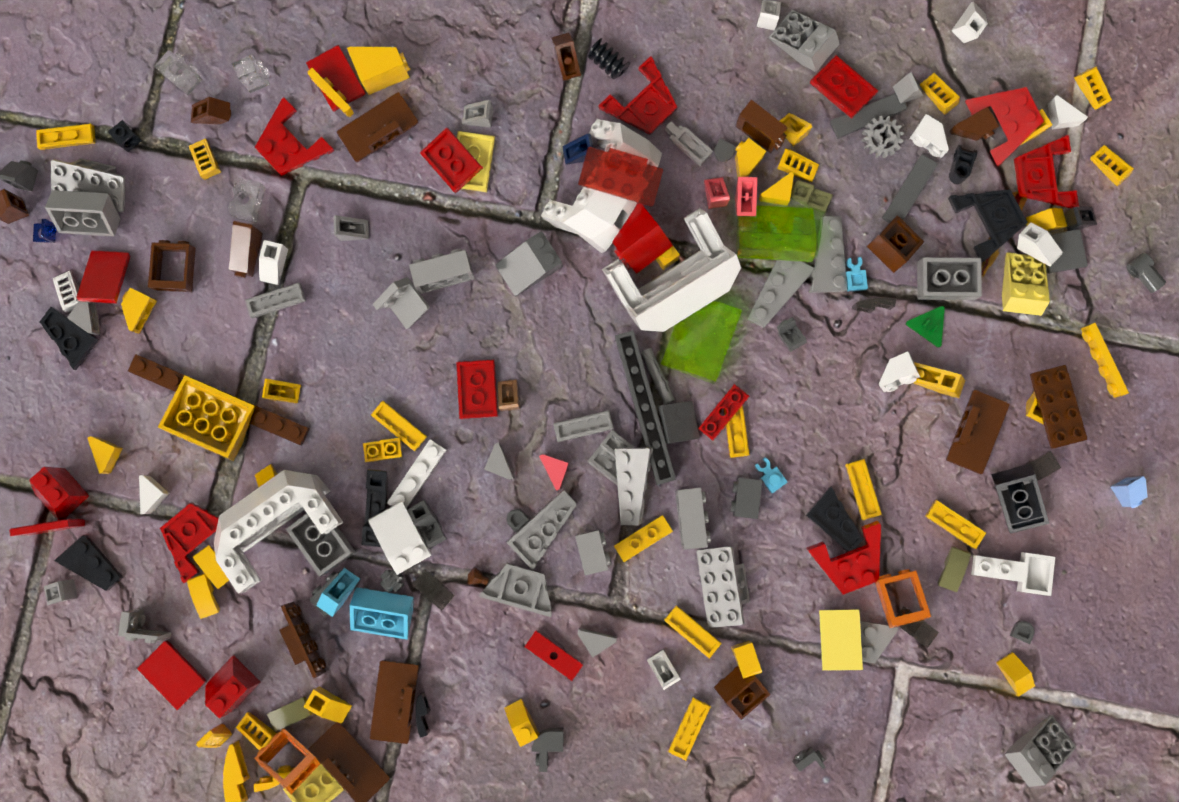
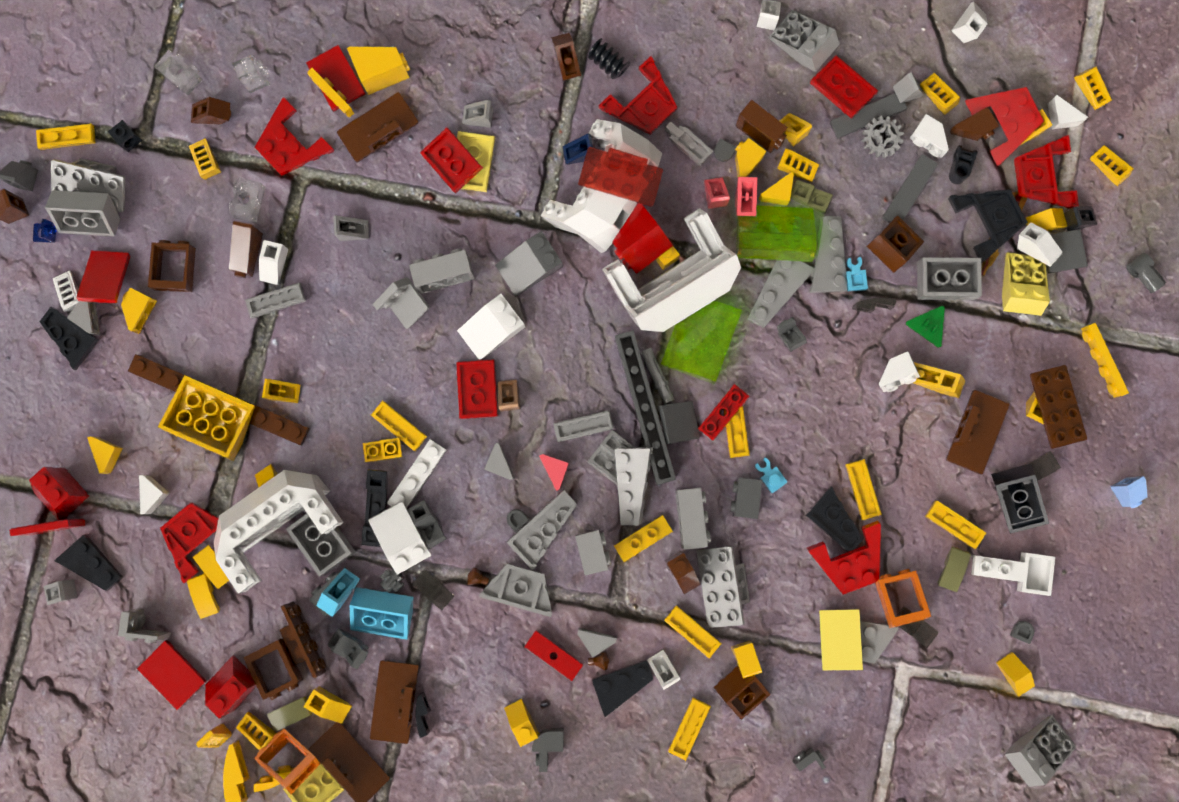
none -> reddish brown window [243,638,303,701]
none -> dark grey brick [328,628,369,669]
none -> white slope [457,294,525,360]
none -> reddish brown rock [588,651,609,671]
none -> black wing [592,660,653,717]
none -> reddish brown slope [665,551,701,594]

